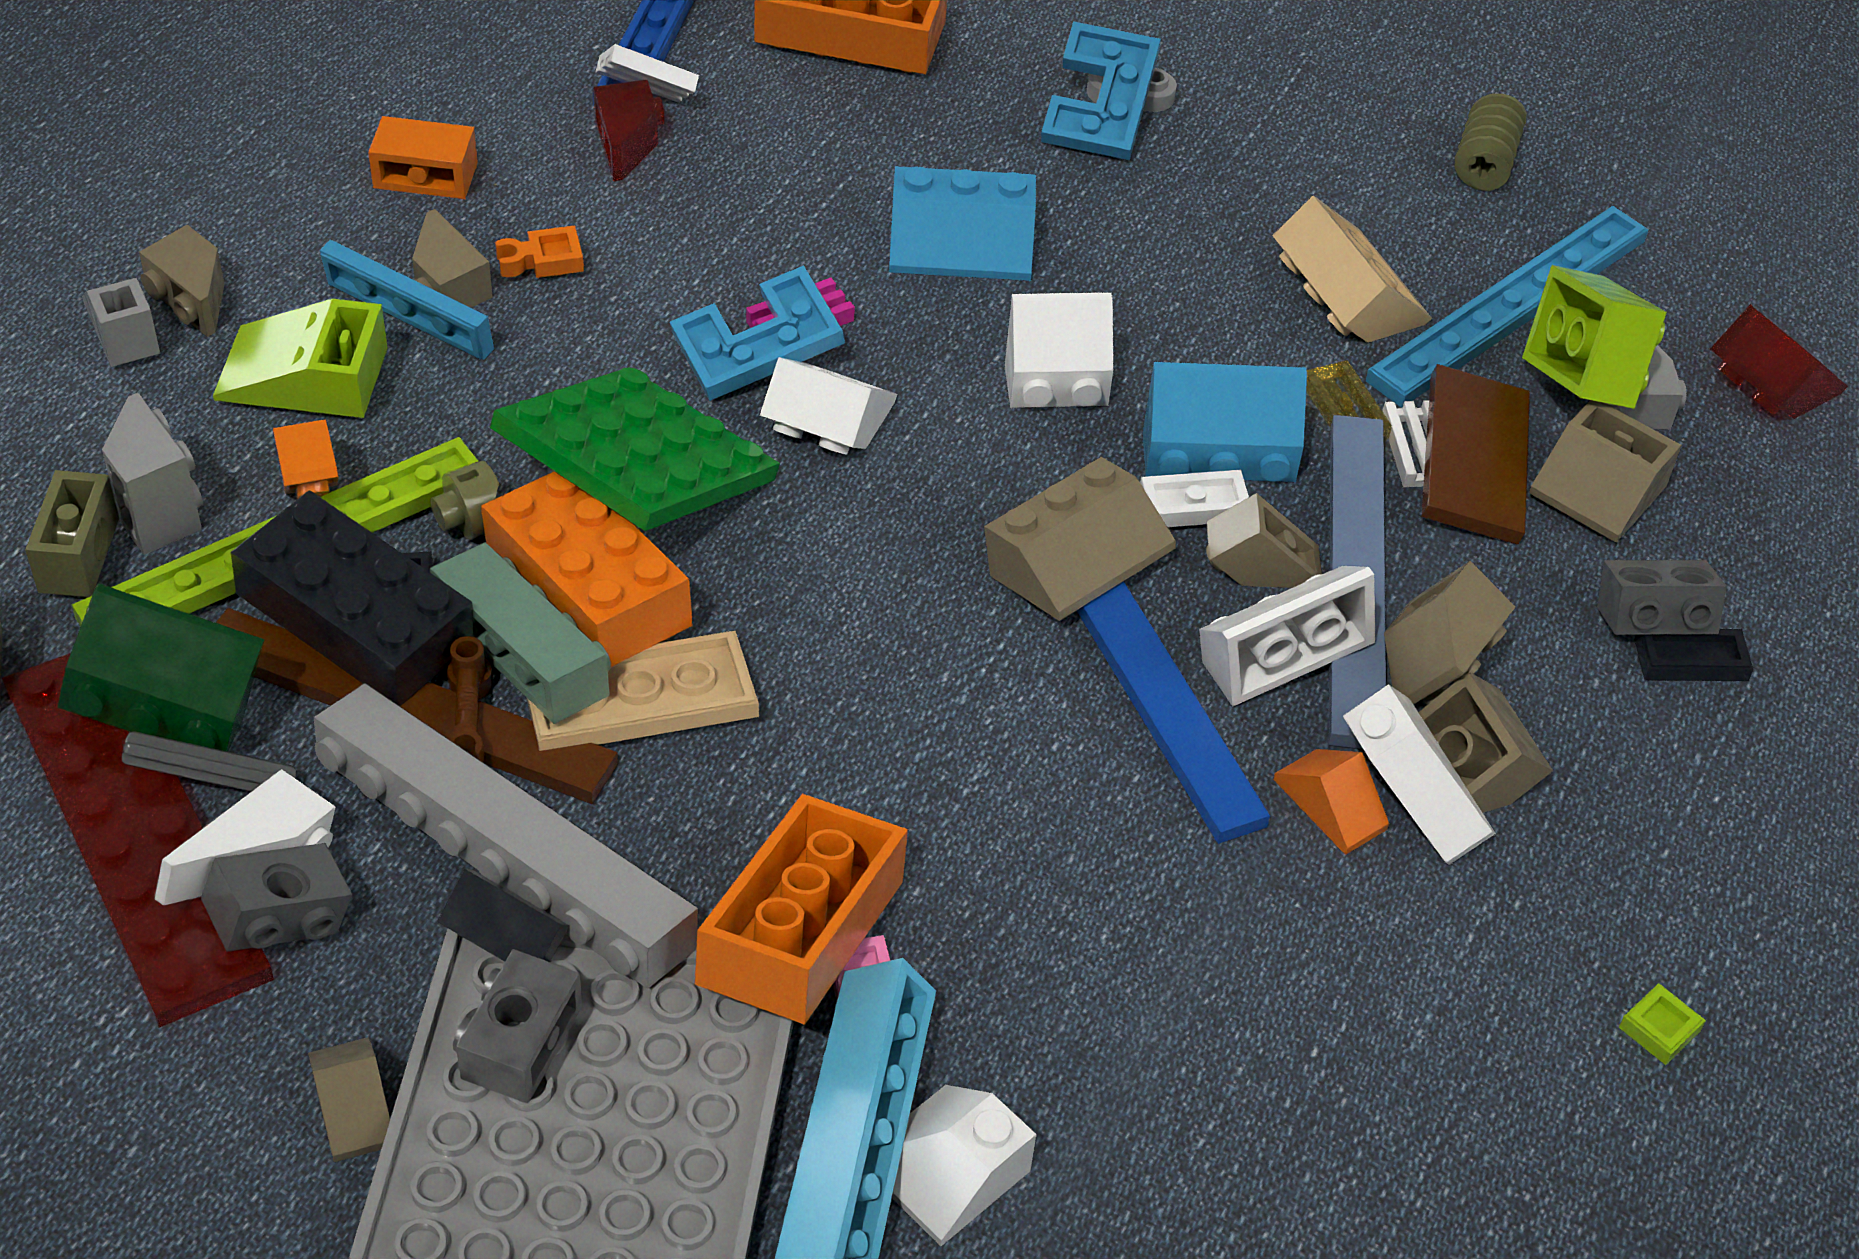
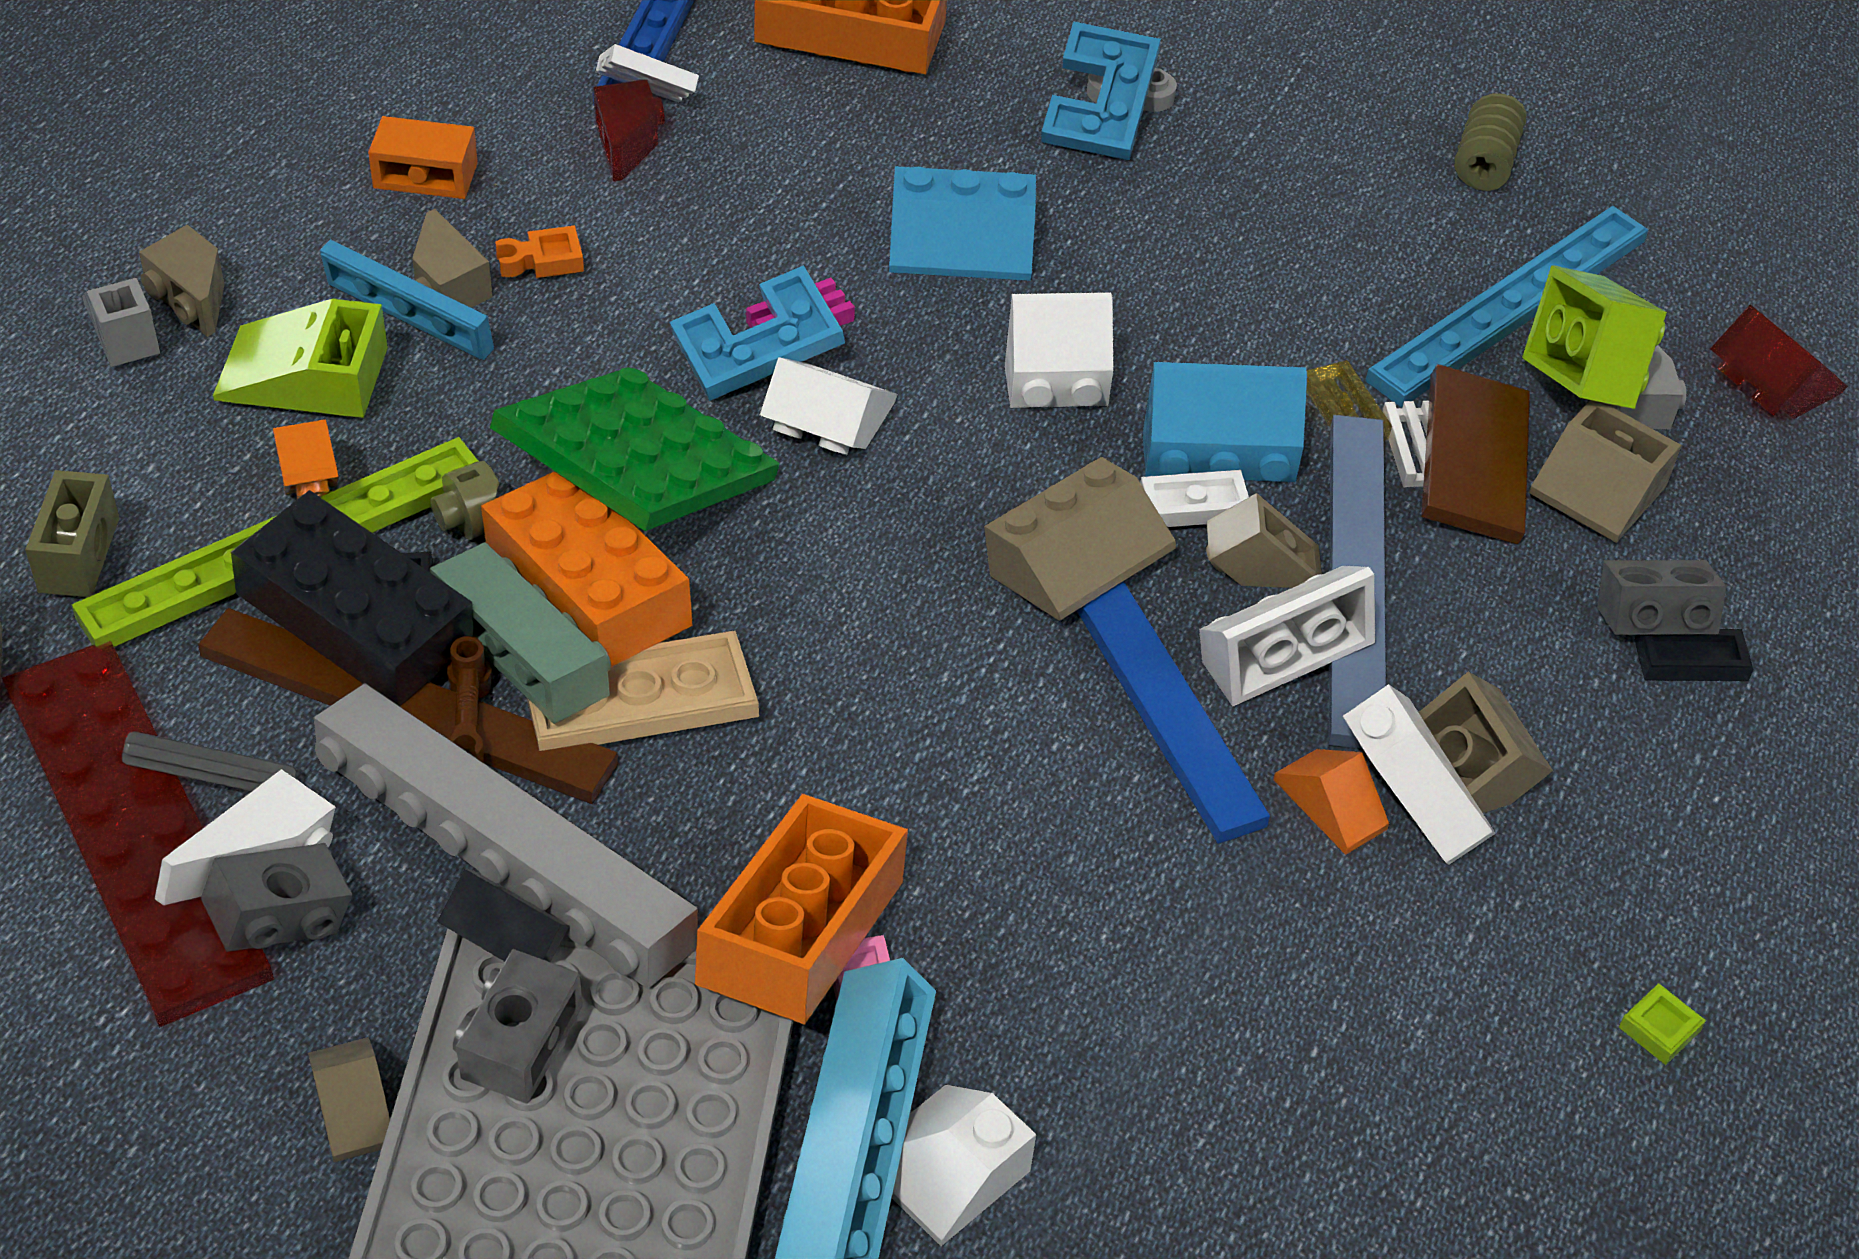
dark green slope [57,583,265,751] -> none
light grey slope [102,393,203,555] -> none
tan slope [1272,196,1432,342] -> none
dark tan slope [1384,561,1515,704] -> none

